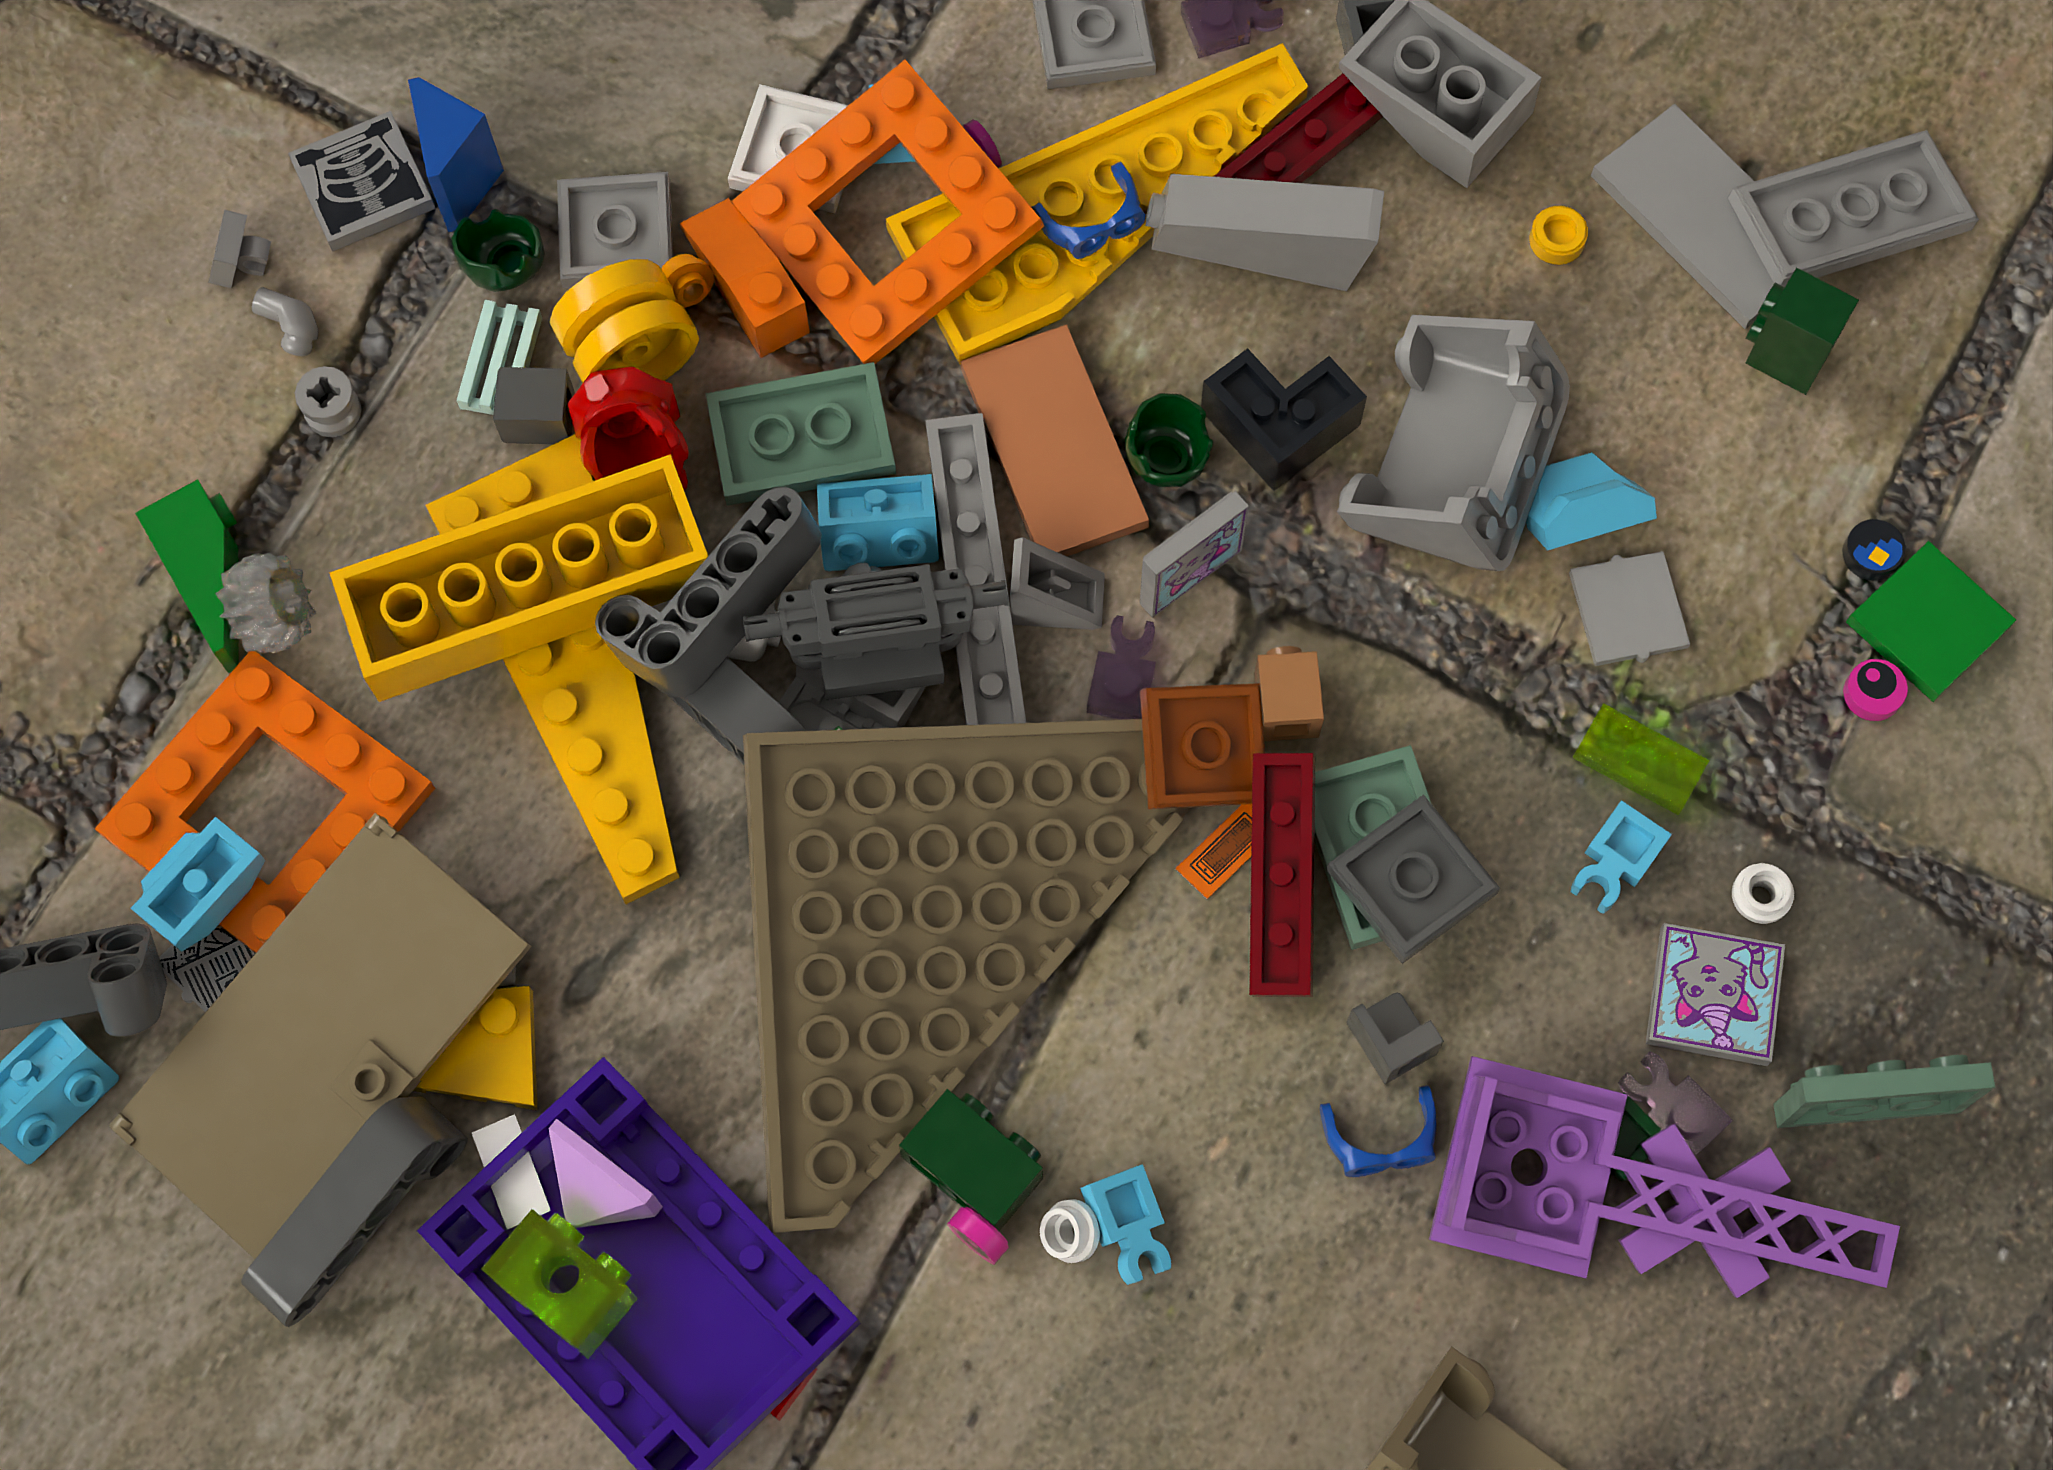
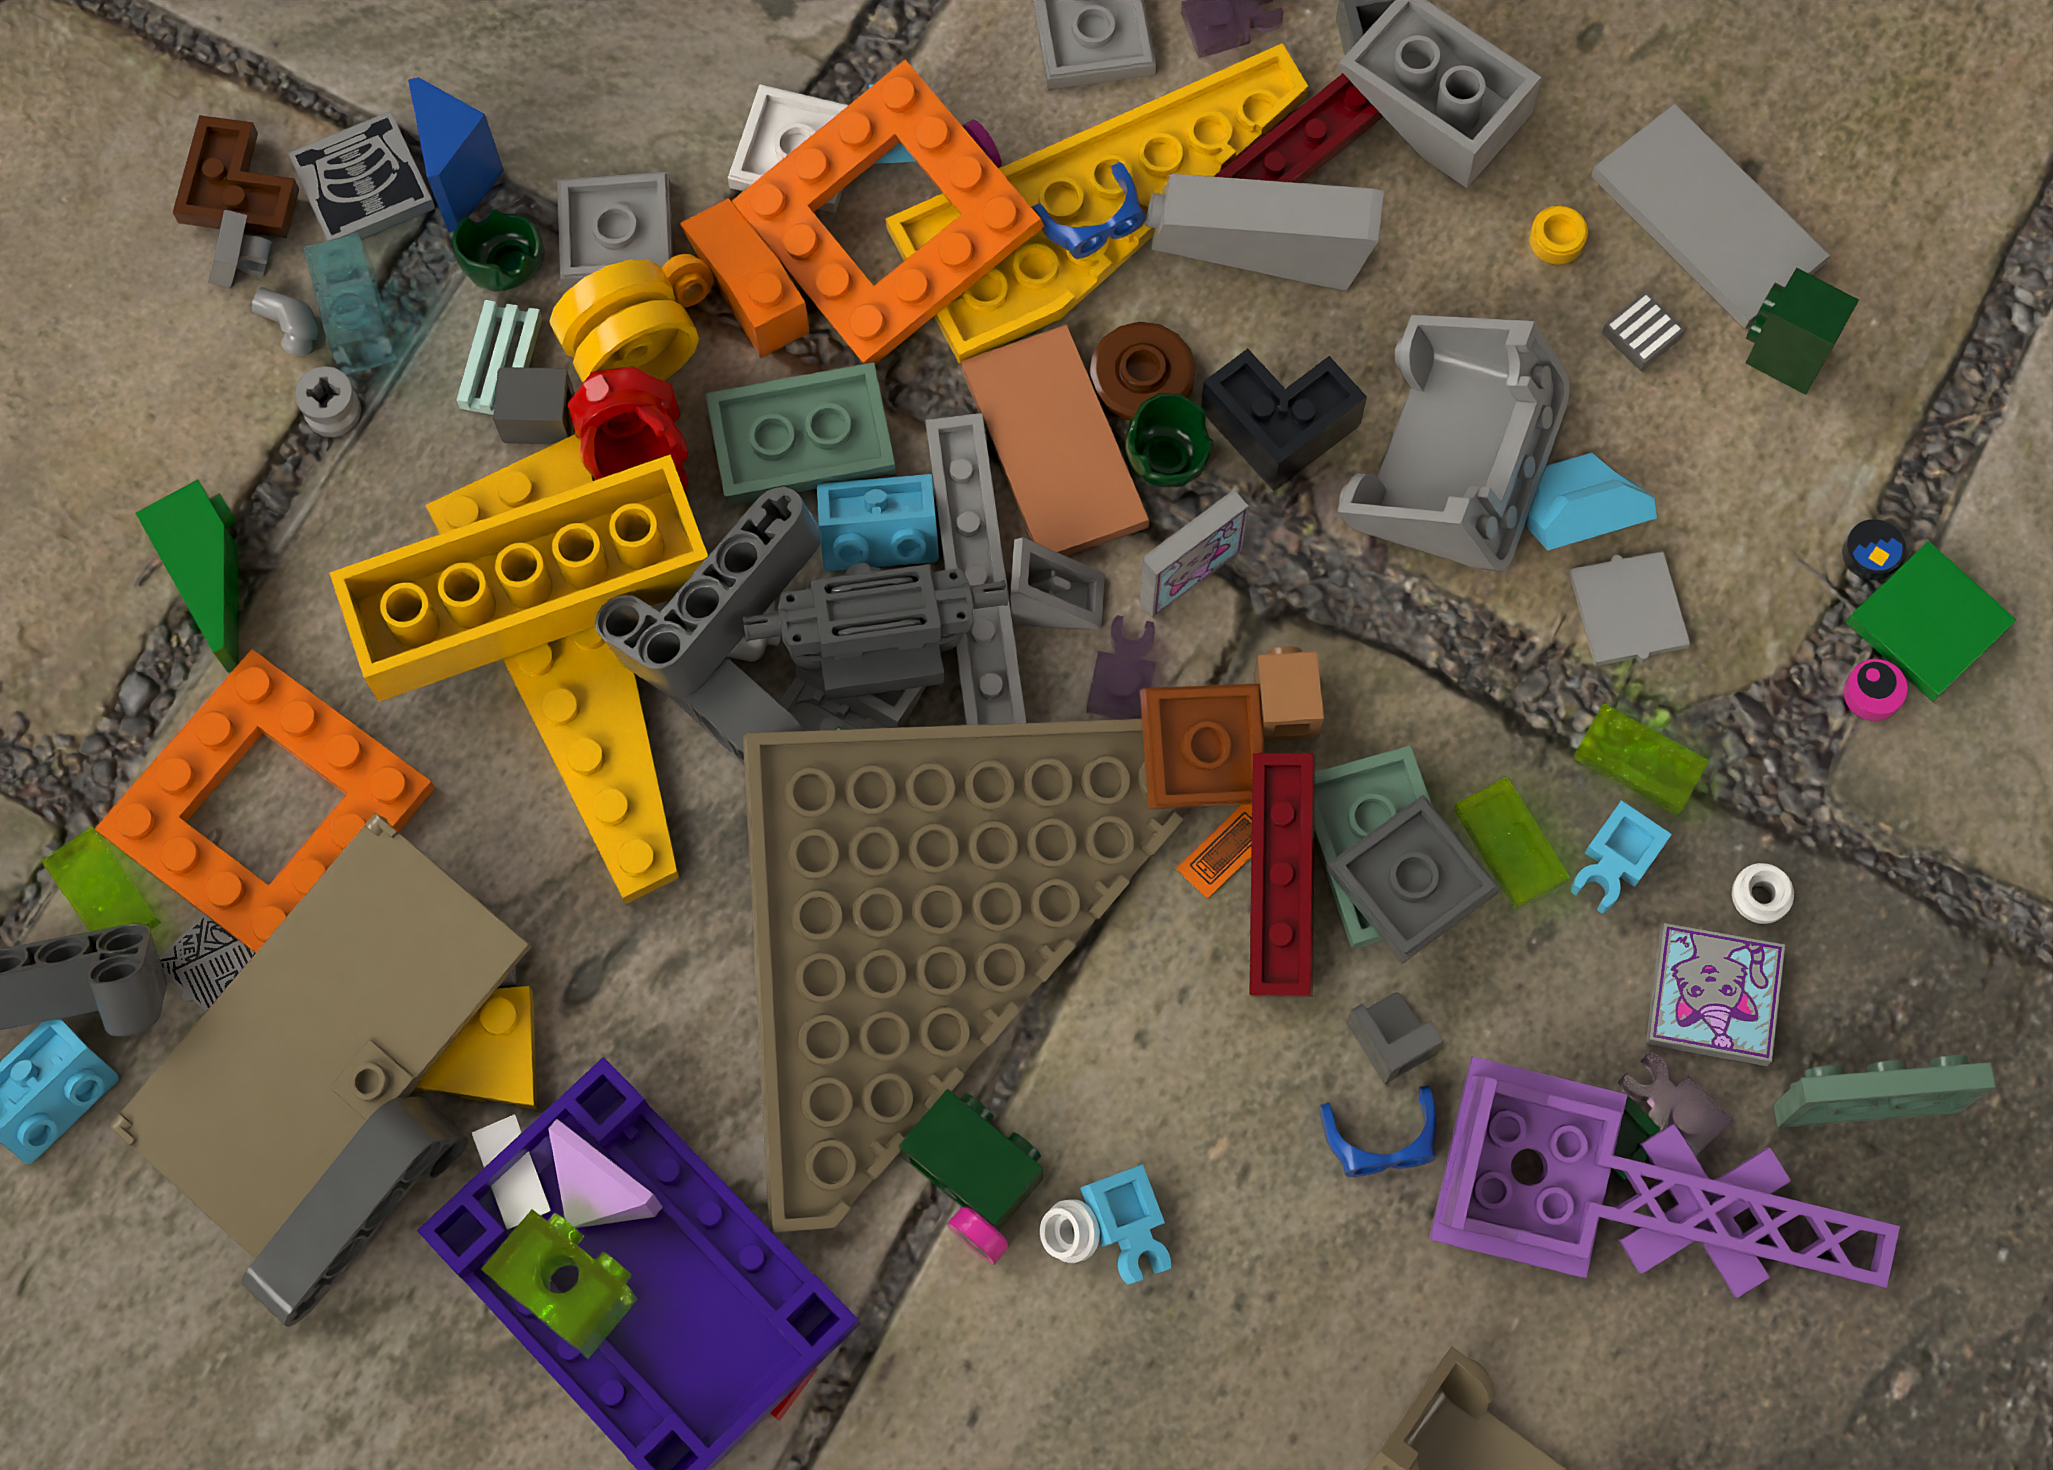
medium azure slope [131,817,265,952] -> none
clear gear [216,553,316,654] -> none
light grey tile [1727,130,1979,287] -> none
none -> clear neon green plate [41,826,161,932]
none -> reddish brown plate [172,115,299,238]
none -> clear light blue brick [303,232,398,375]
none -> reddish brown wheel [1090,322,1196,421]
none -> clear neon green plate [1453,776,1570,910]
none -> flat silver tile [1602,291,1685,371]

